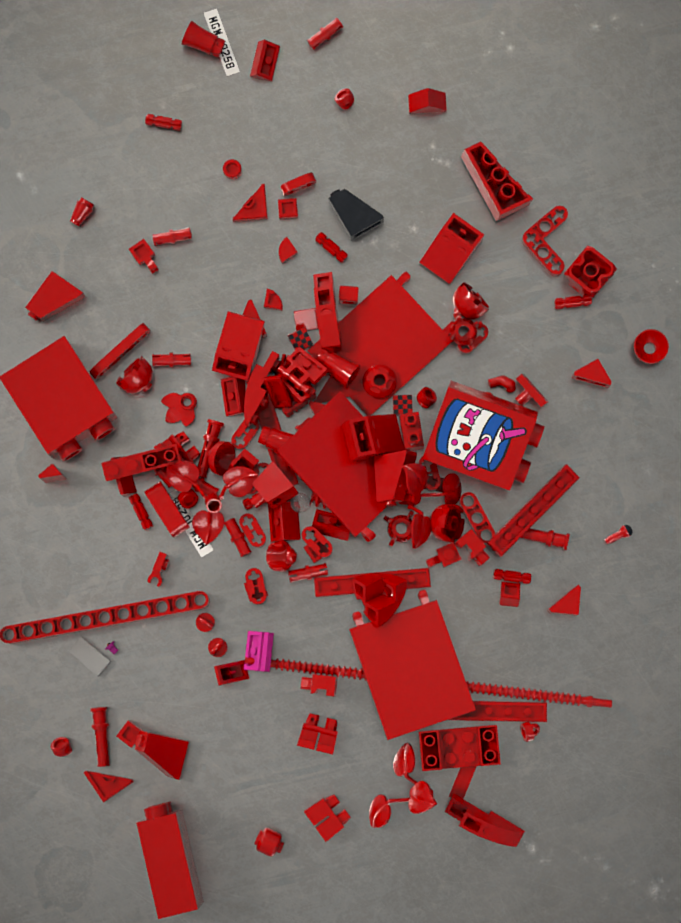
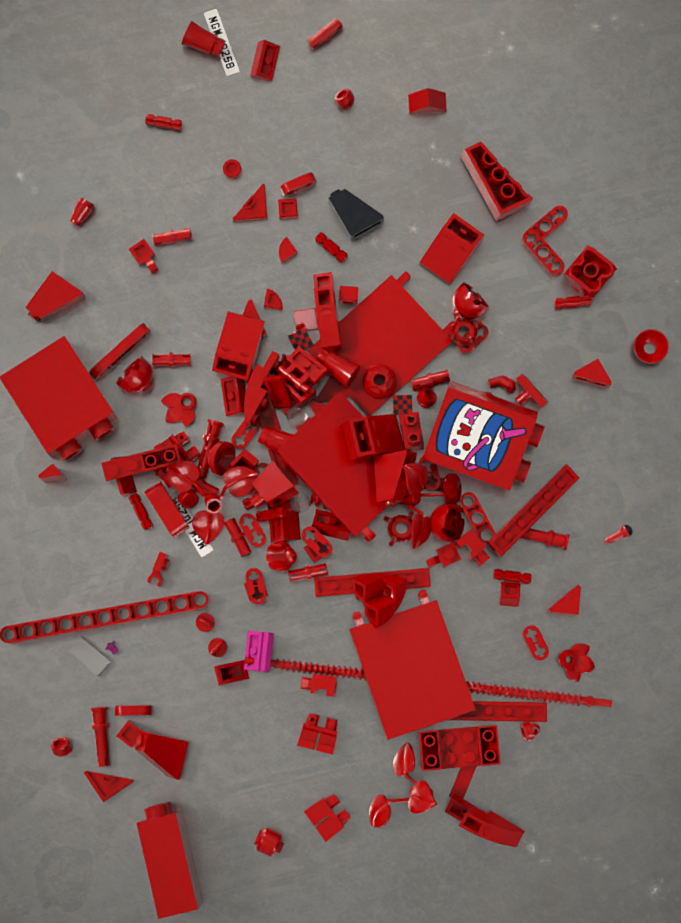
none -> red beam [115,705,152,716]
none -> red axle [256,507,287,522]
none -> clear tile [287,407,307,427]
none -> red pin [411,369,450,391]
none -> red beam [522,625,549,661]
none -> red plate [558,643,595,682]

